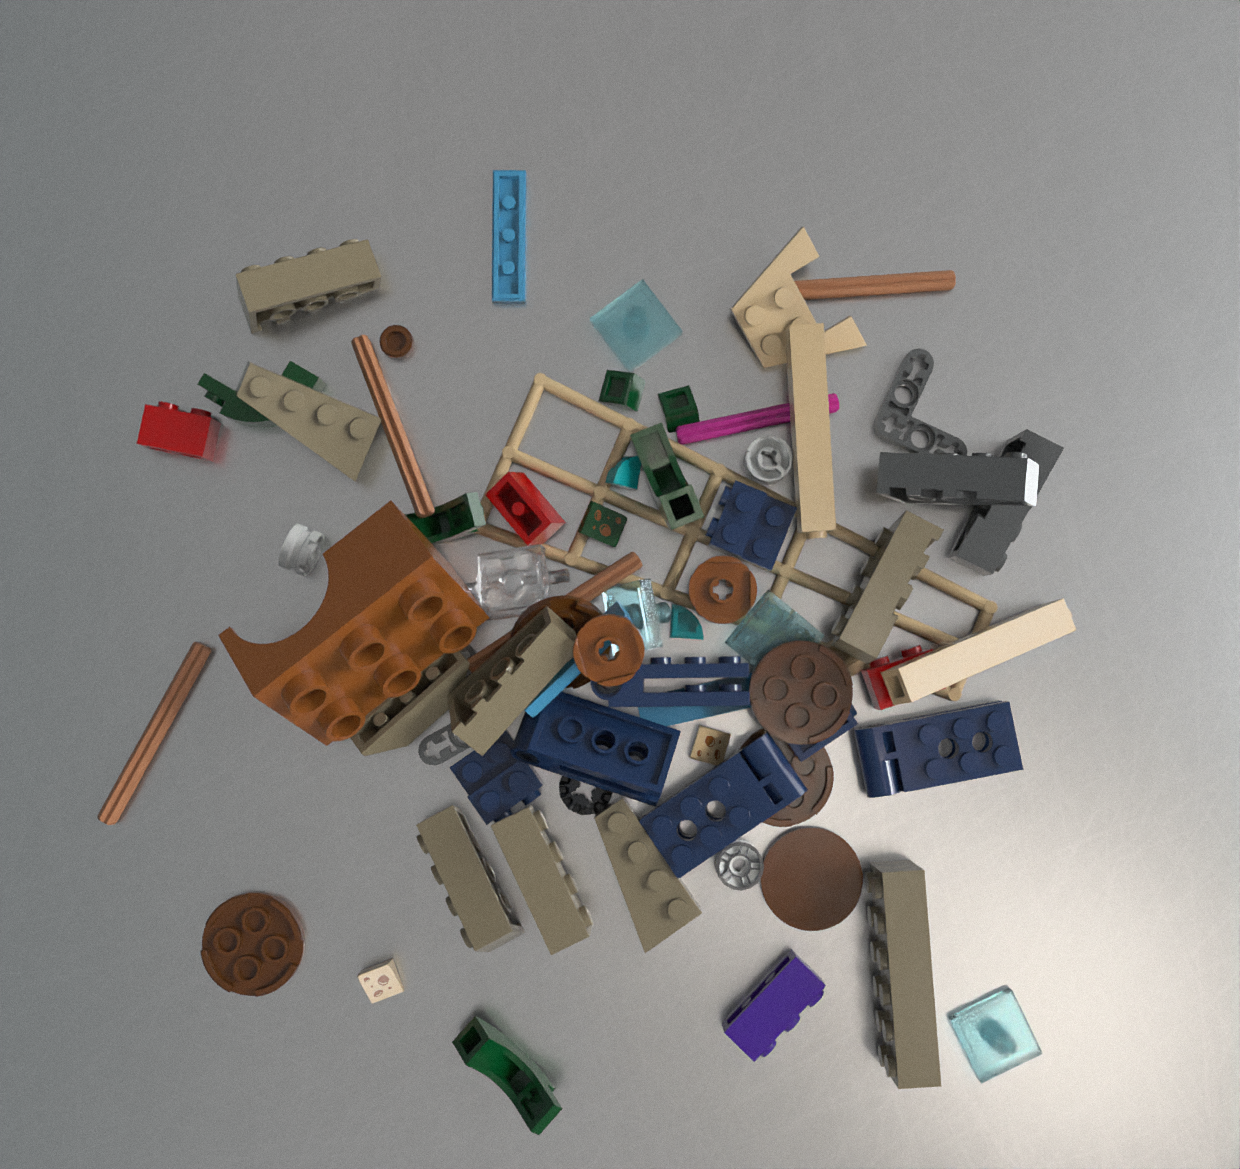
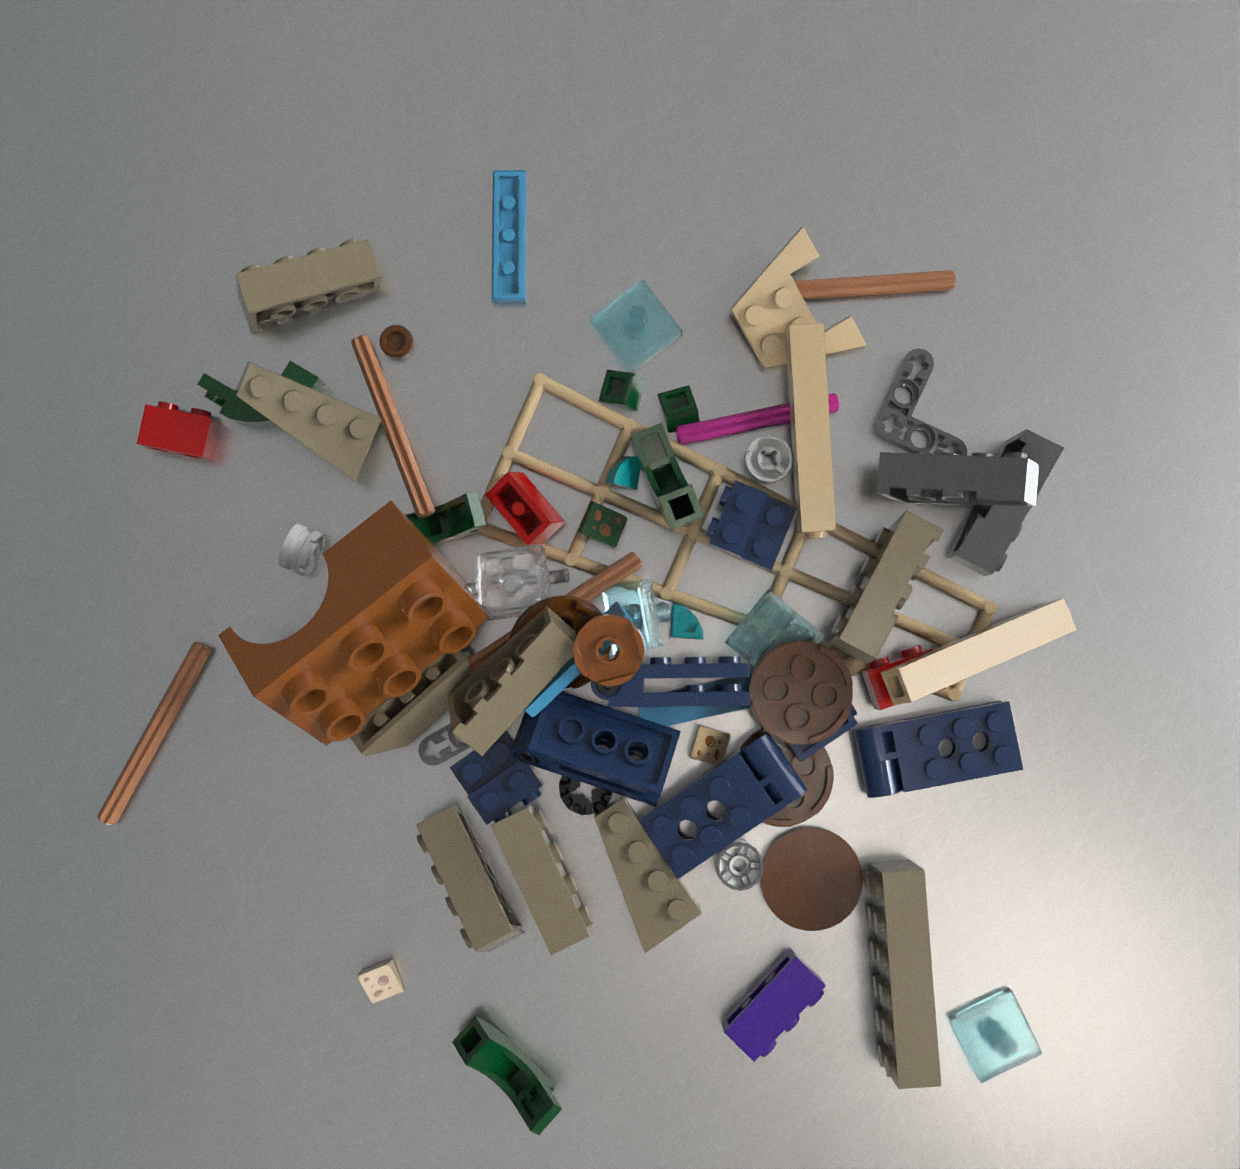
reddish brown tile [200,892,305,997] -> none
dark orange plate [688,555,757,624] -> none

